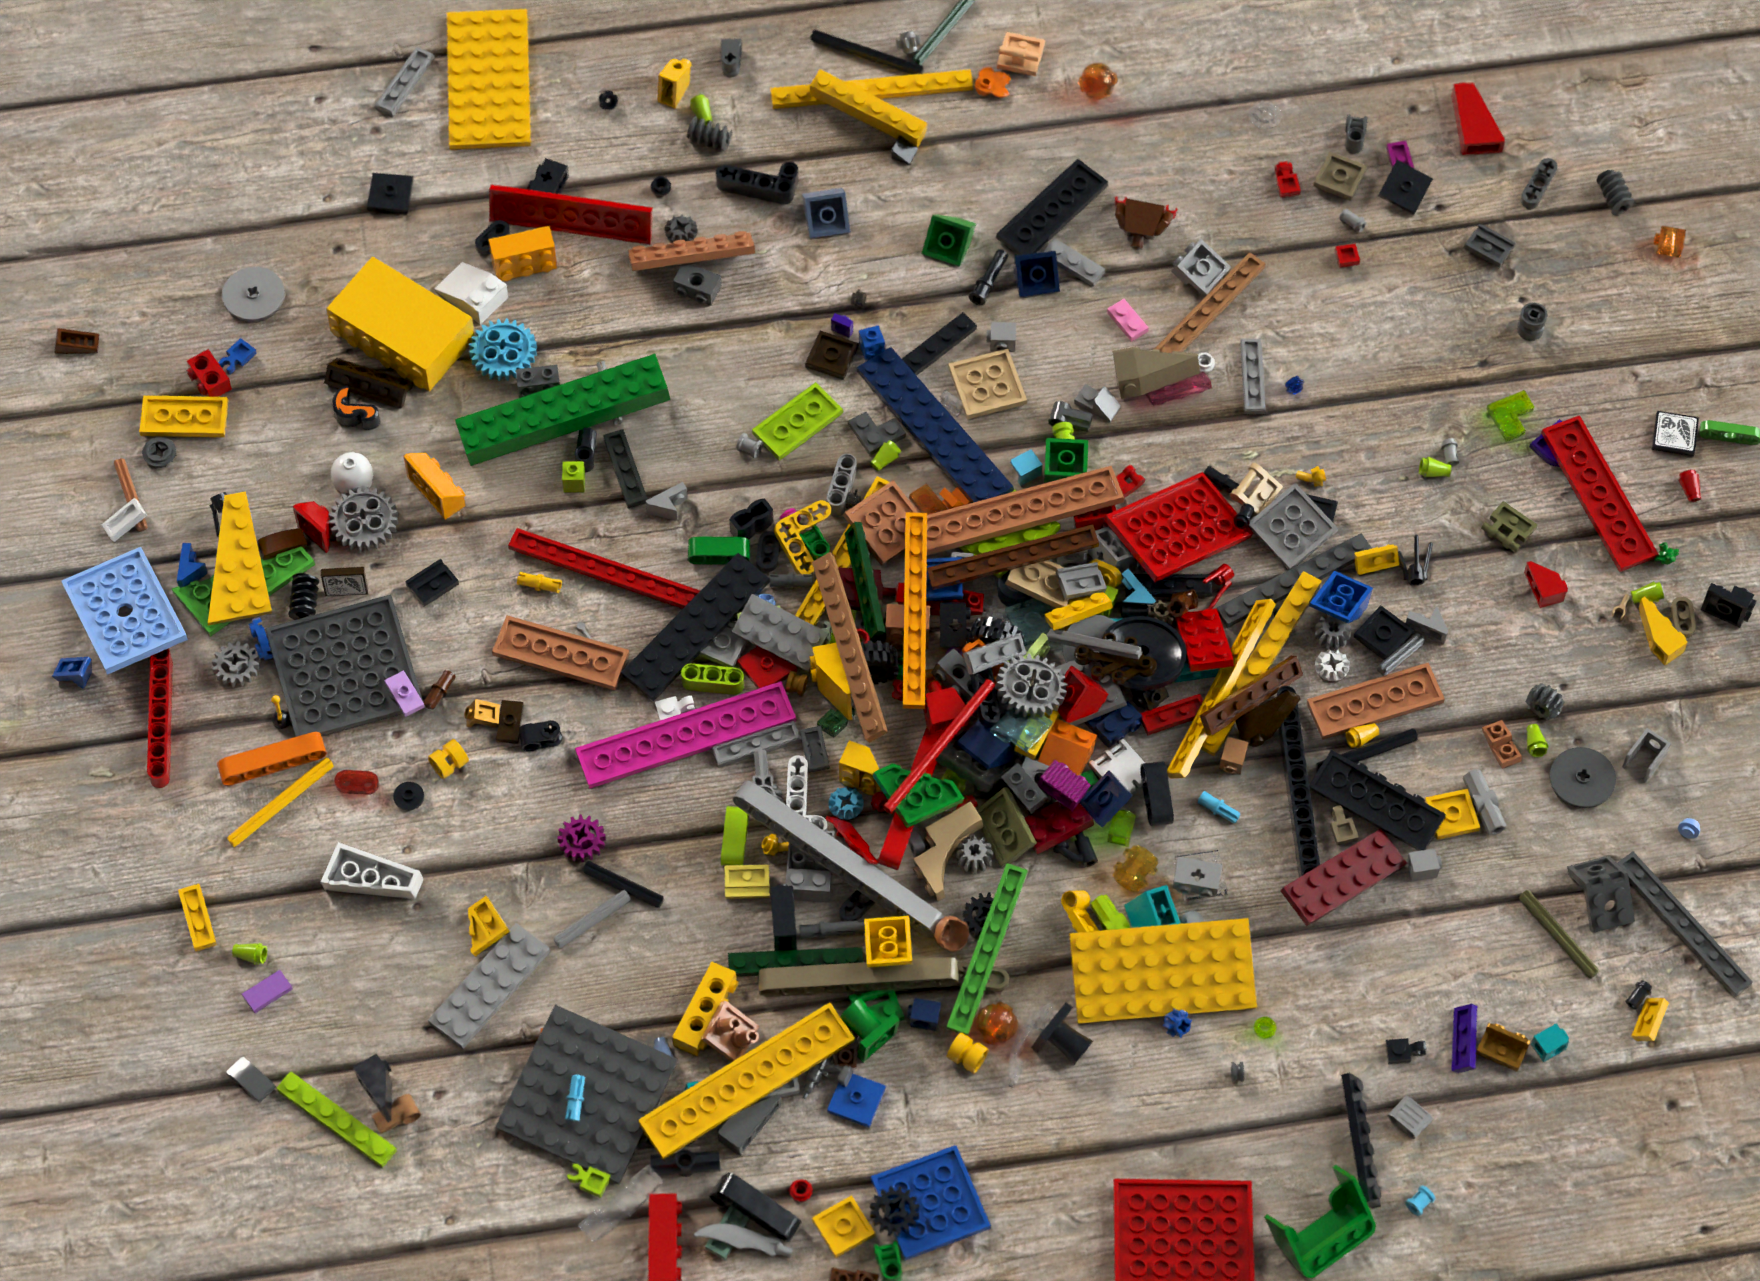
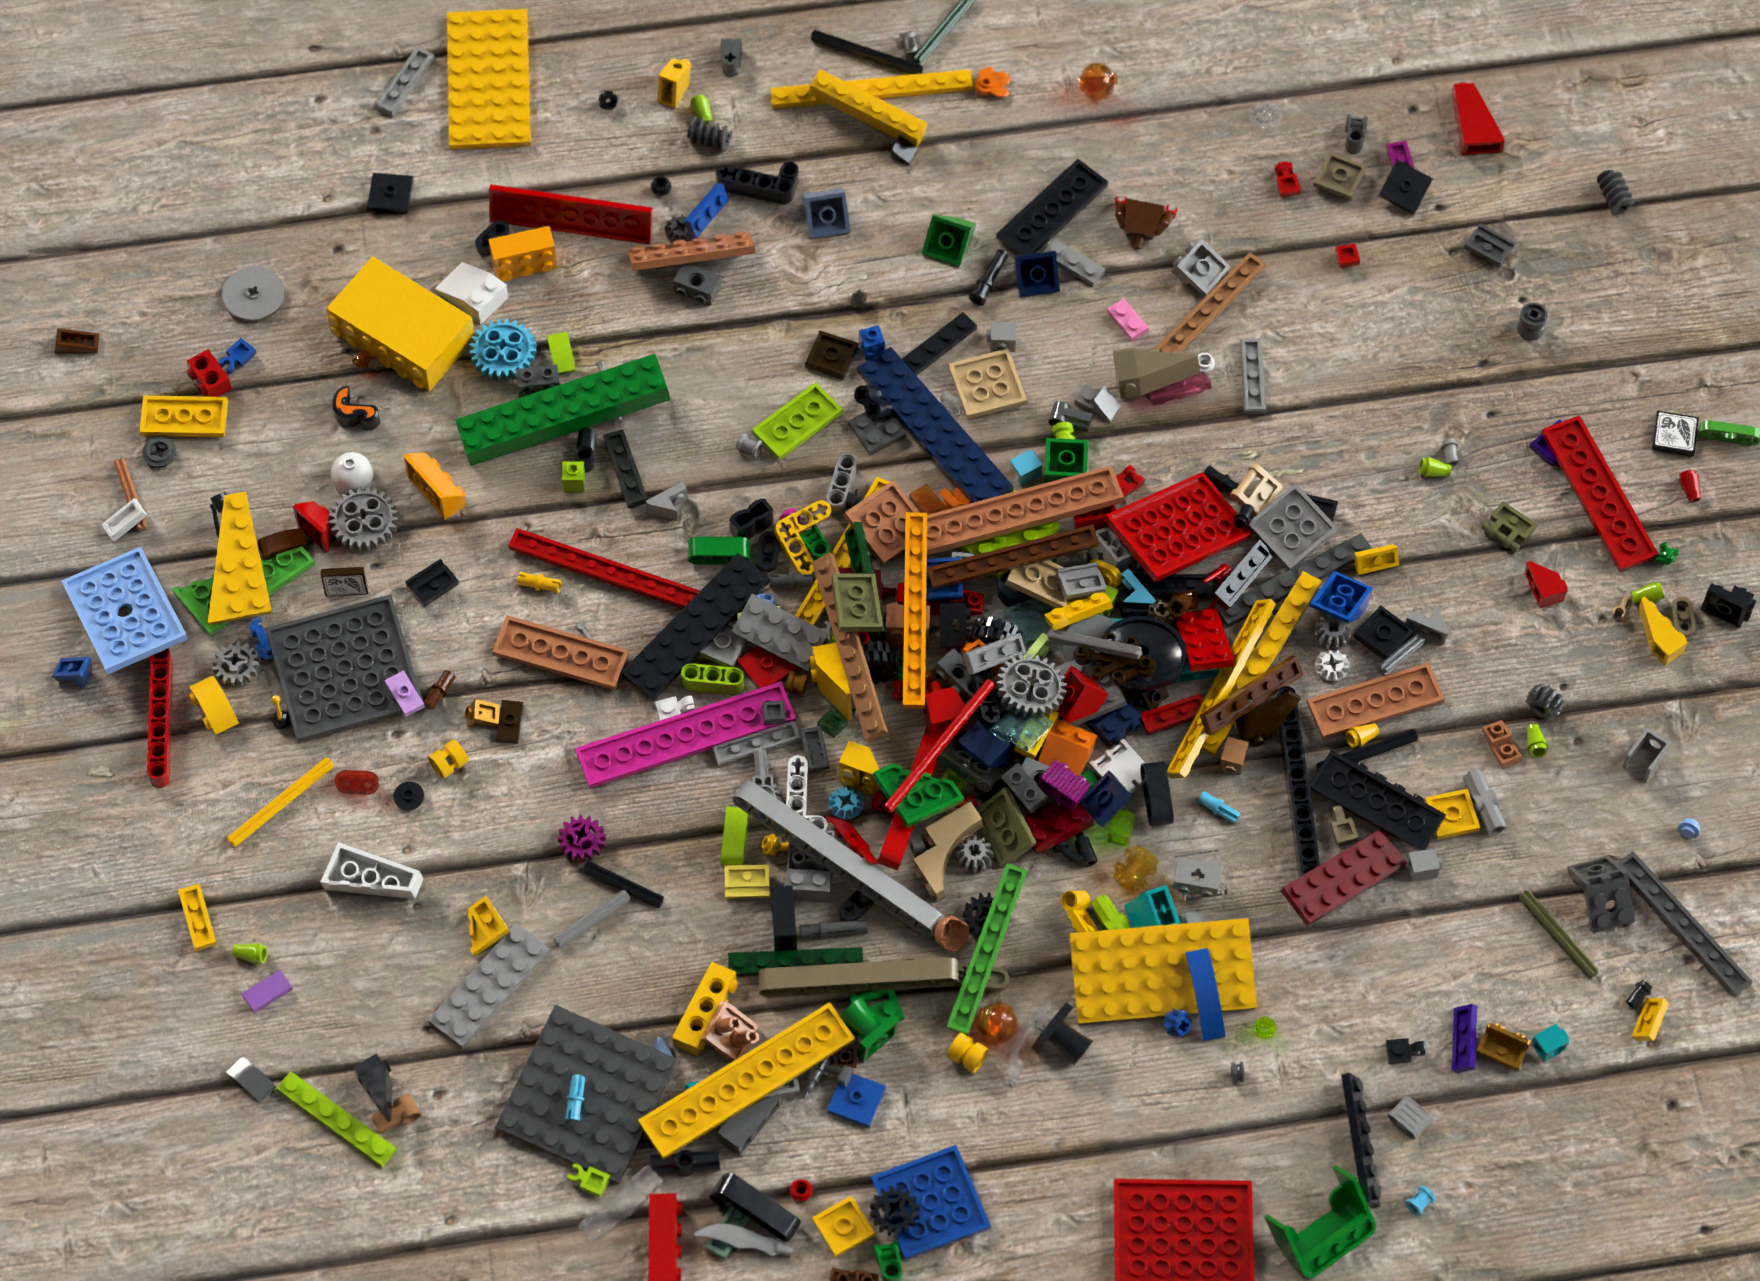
blue slope [177,543,208,588] -> none
orange beam [217,732,327,786] -> none
black piece [288,573,319,620] -> none
dark brown fence [324,358,414,408] -> none
black piece [519,720,562,752] -> none
black brick [527,158,569,194] -> none
dark purple plate [831,313,853,338] -> none
yellow slope [864,916,912,967] -> none
lime cone [870,440,901,471] -> none
dark blue brick [907,998,941,1032] -> none
light nougat plate [997,32,1045,77] -> none
clear blue plate [1285,376,1304,395] -> none
yellow plate [1296,466,1326,487] -> none
light grey pin [1339,209,1366,232] -> none
black plant [1398,535,1433,585] -> none
clear neon green plate [1486,390,1534,442] -> none
dark grey beam [1521,158,1558,209] -> none
dark grey piece [1550,747,1616,808] -> none
clear orange brick [1653,225,1686,258] -> none
none -> yellow brick [189,675,239,735]
none -> clear orange hinge [352,350,371,368]
none -> lime slope [547,332,576,374]
none -> blue plate [684,183,729,238]
none -> dark grey tile [762,701,786,725]
none -> olive plate [831,574,883,632]
none -> black axle [854,385,893,420]
none -> blue slope [1185,948,1225,1041]
none -> plate [1211,540,1275,611]

